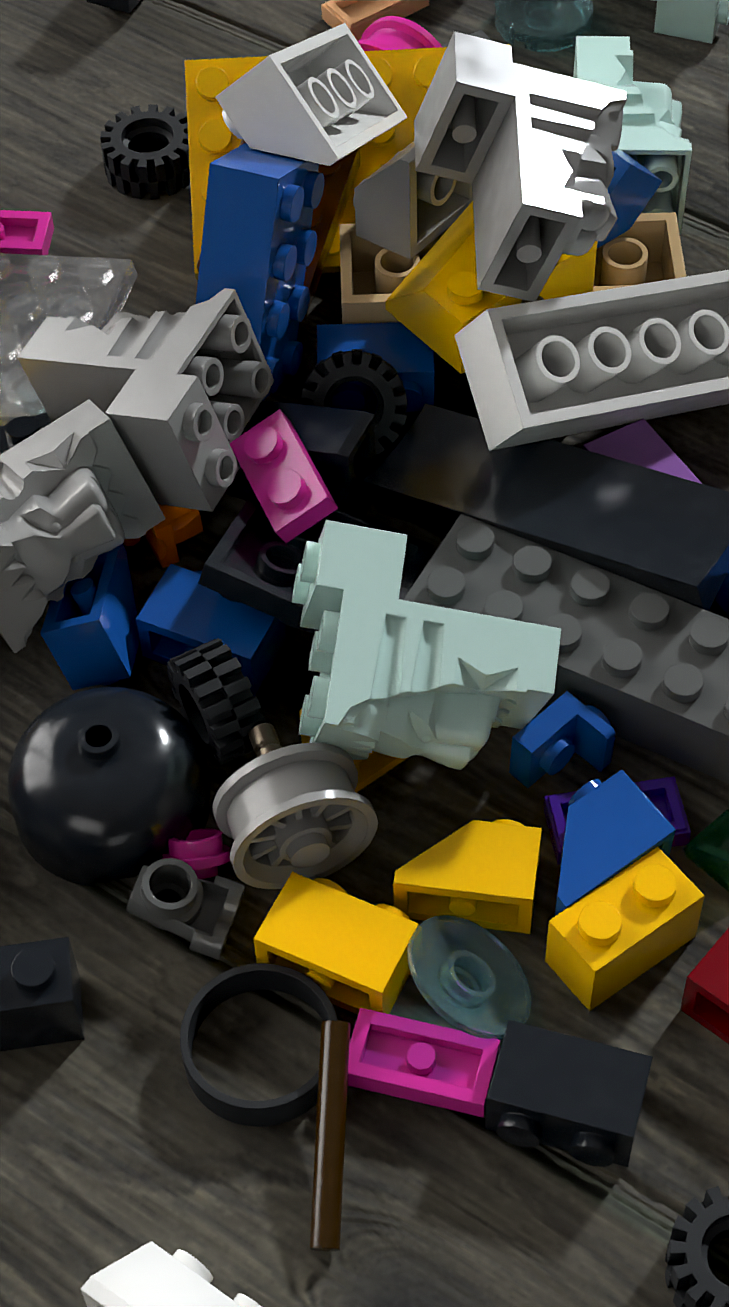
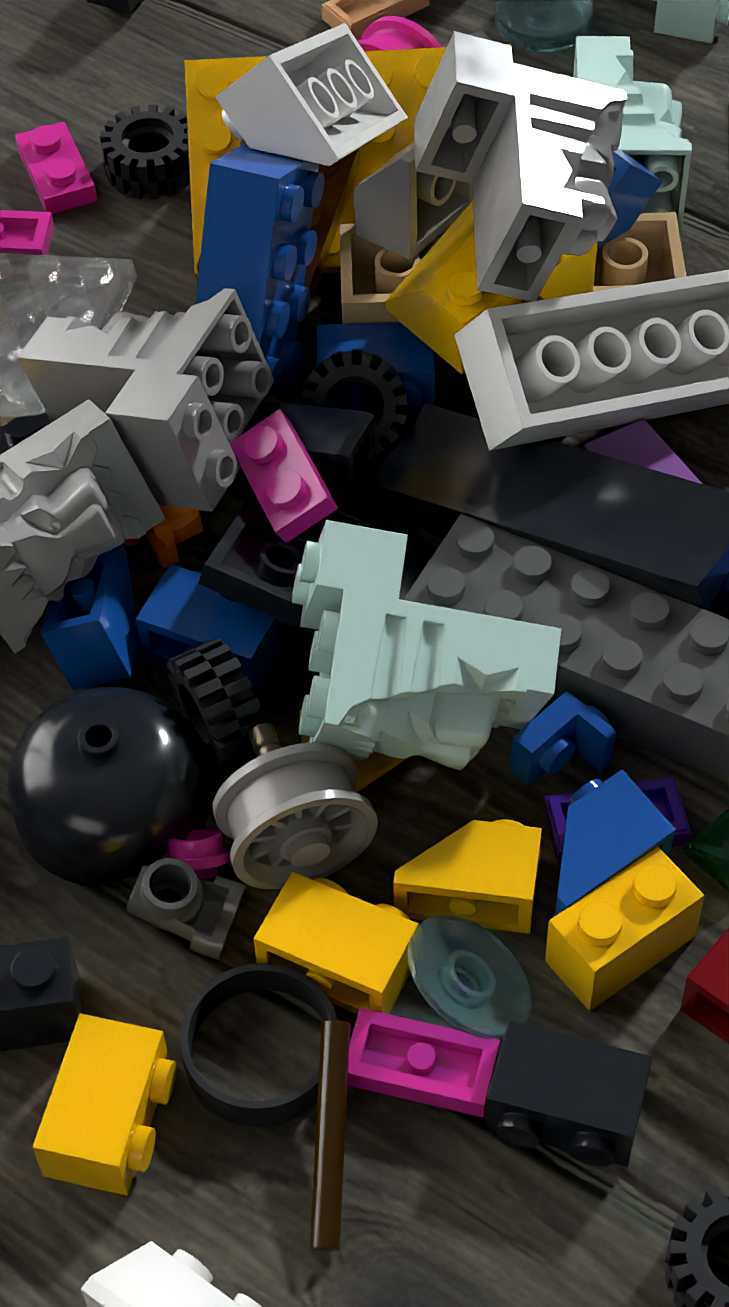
none -> dark pink plate [15,121,97,214]
none -> yellow brick [32,1013,177,1196]

